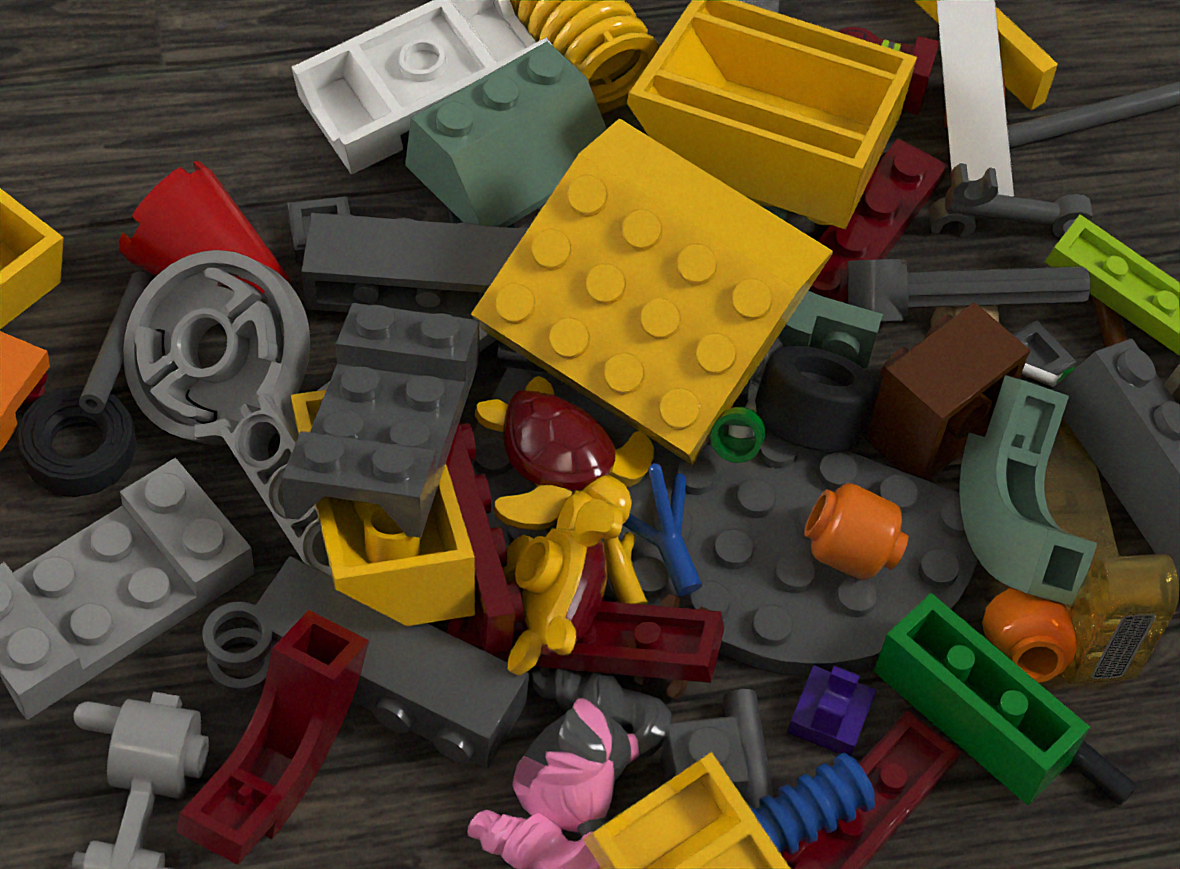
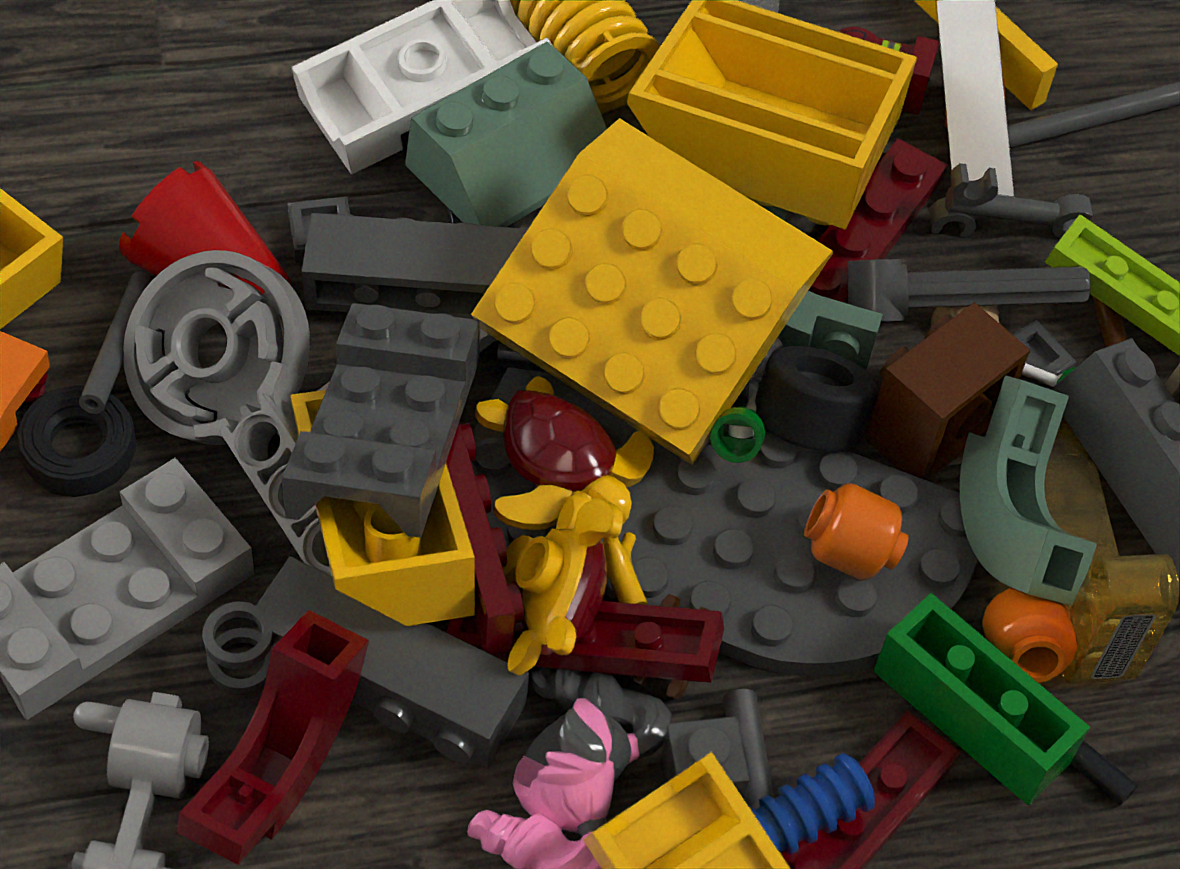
blue plant [623,463,702,596] -> none
dark purple tile [787,665,877,757] -> none

